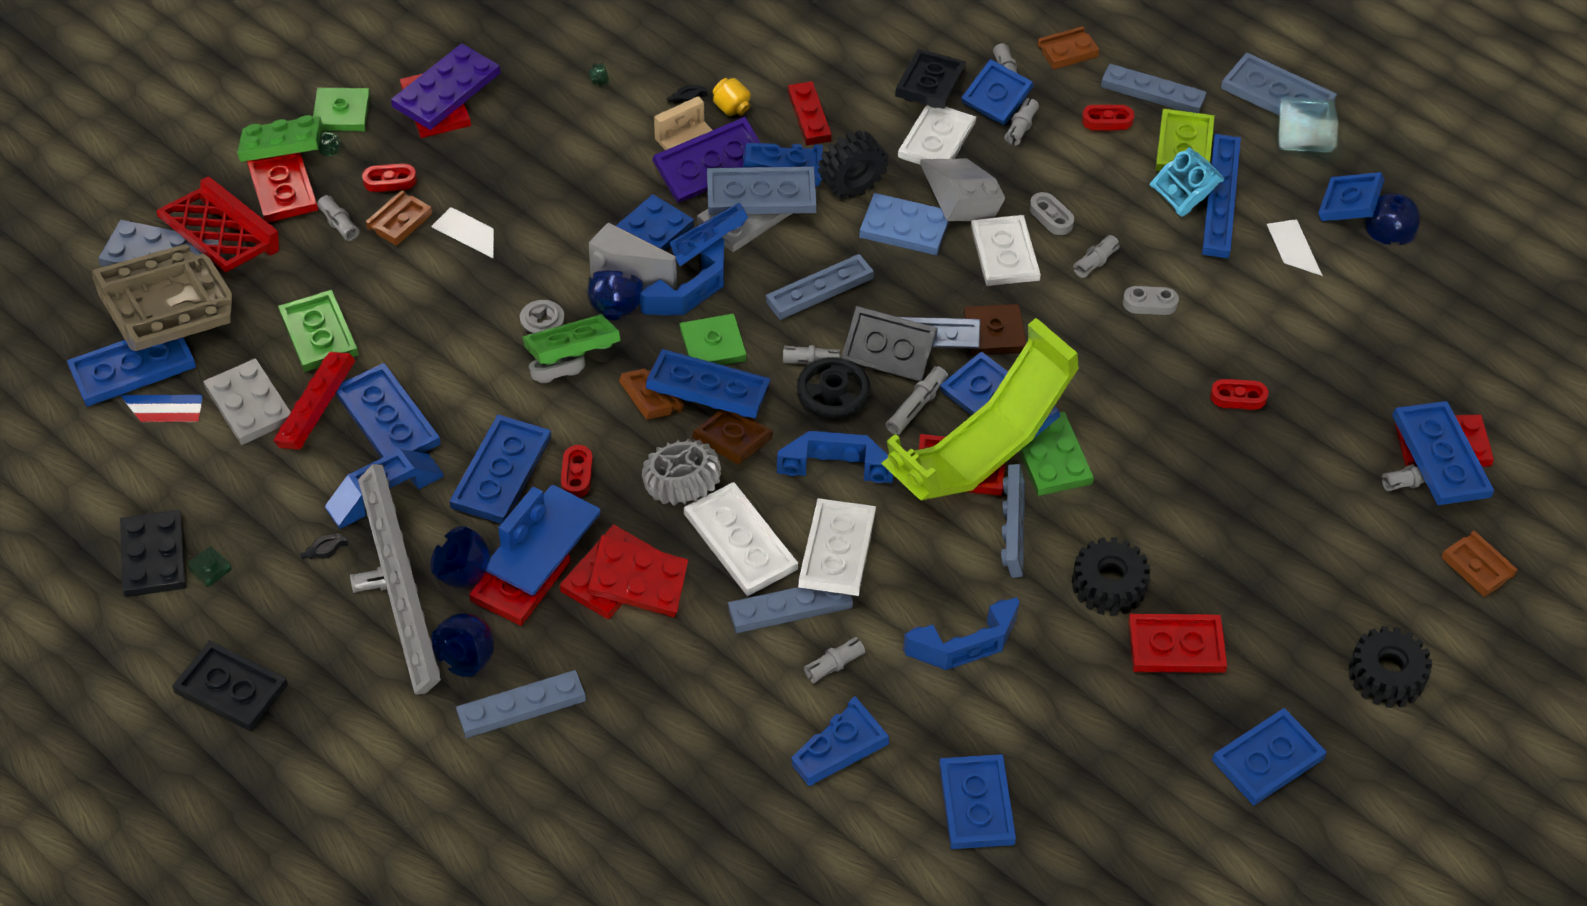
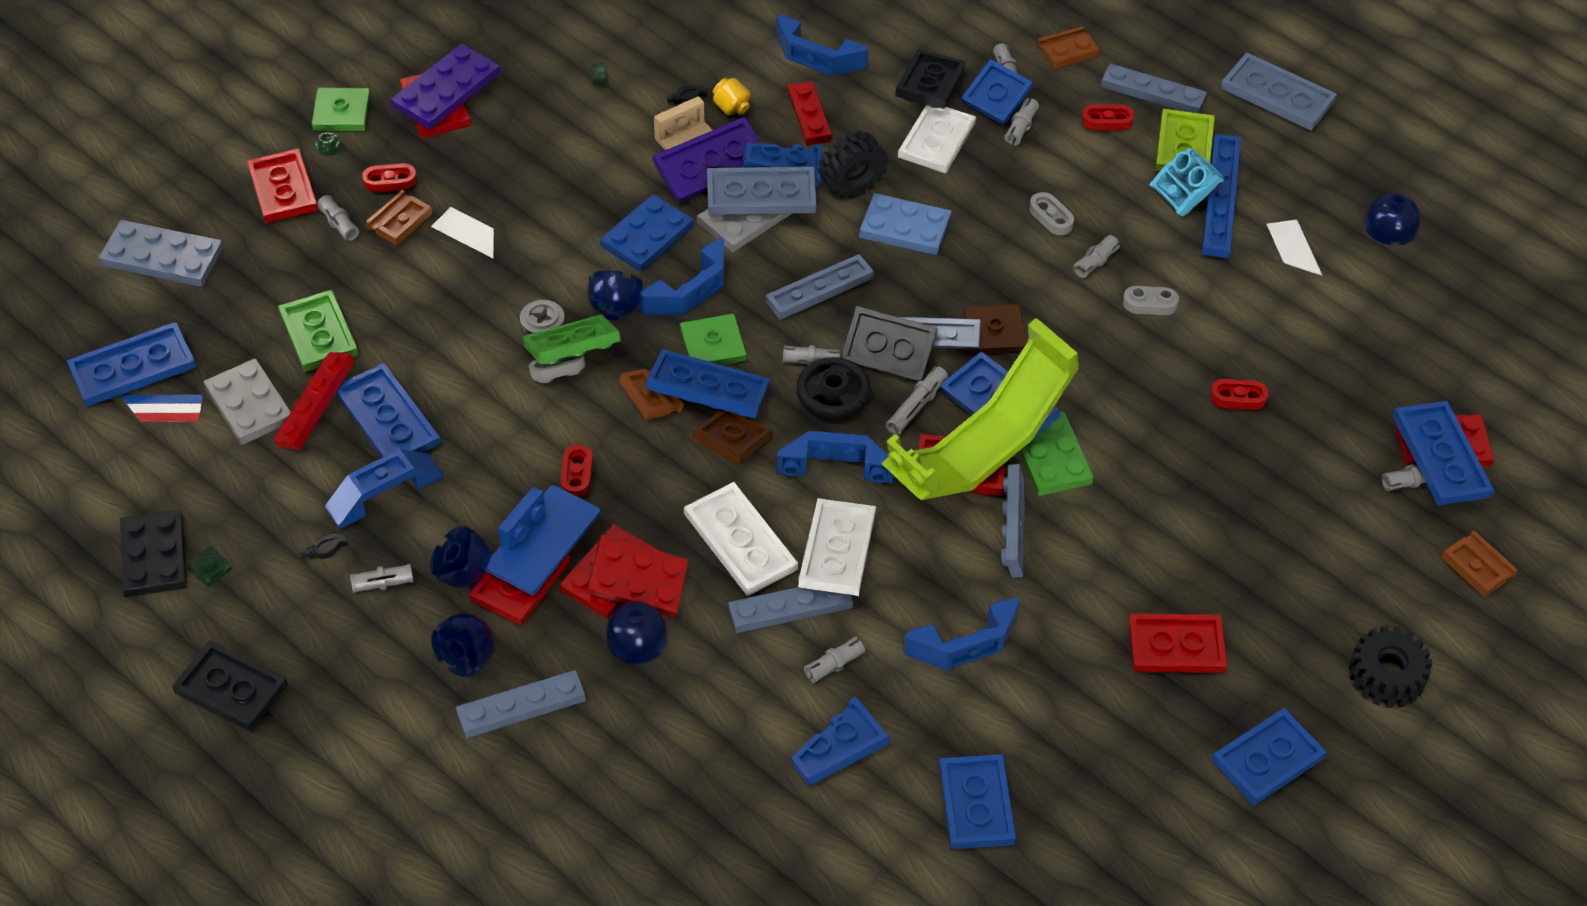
dark tan wedge [92,244,232,351] -> none
red fence [157,176,279,272] -> none
bright green plate [237,115,323,162] -> none
light grey plate [358,464,441,694] -> none
blue plate [449,415,551,524] -> none
light grey slope [589,223,677,294] -> none
light grey gear [642,438,721,506] -> none
blue wing [670,202,748,266] -> none
light grey slope [920,158,1005,221] -> none
white tile [971,215,1041,286] -> none
black tyre [1072,537,1150,616] -> none
clear light blue slope [1278,97,1338,152] -> none
blue plate [1318,172,1385,221] -> none
none -> clear blue cylinder [606,601,667,664]
none -> blue slope [776,14,869,76]

